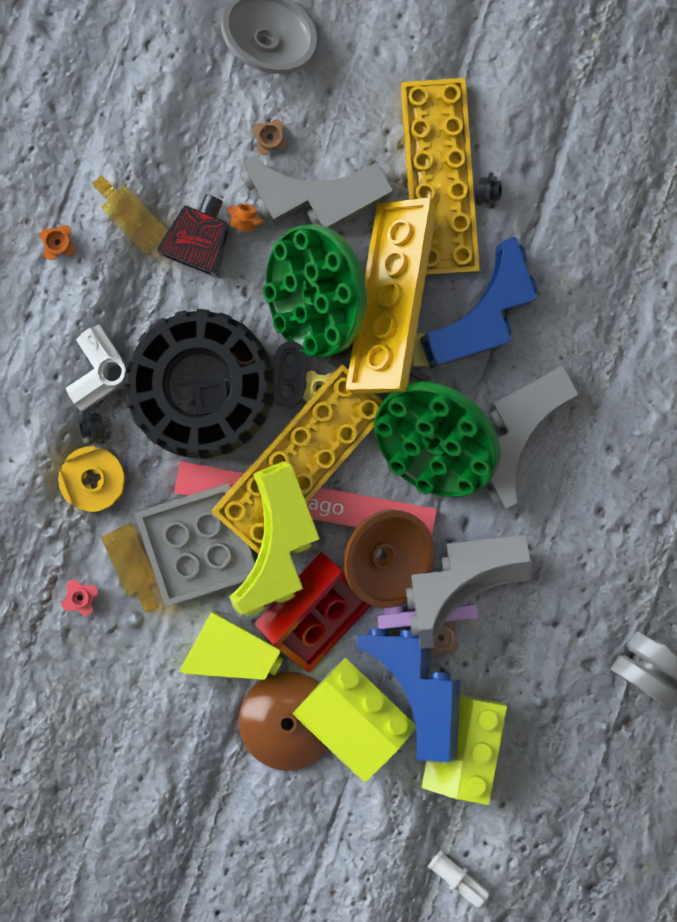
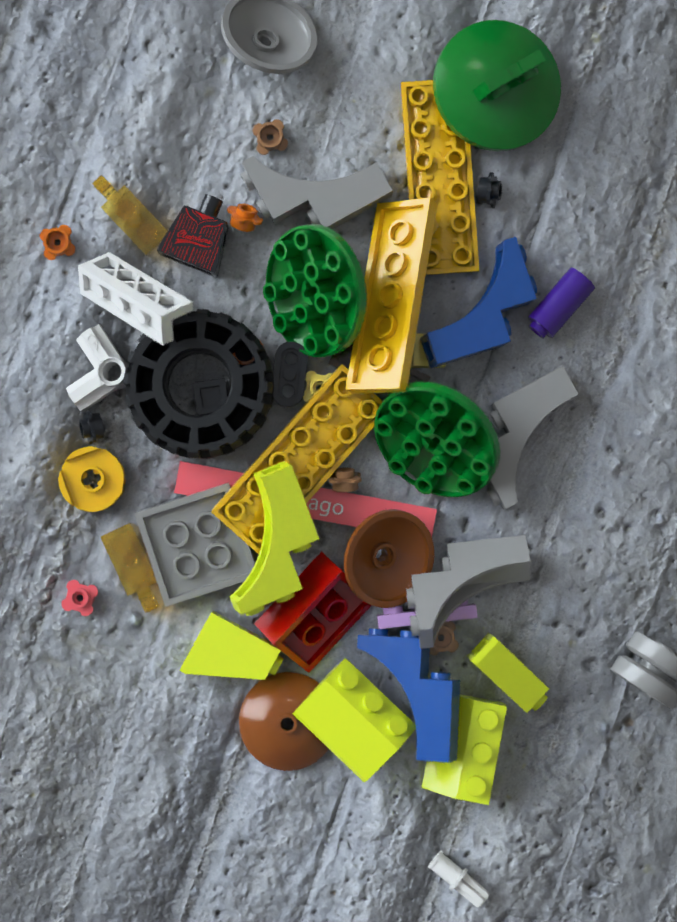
none -> white fence [78,252,193,345]
none -> medium nougat plate [329,467,362,492]
none -> green bracket [433,20,561,152]
none -> neon yellow slope [466,632,549,713]
none -> dark purple brick [528,267,595,339]

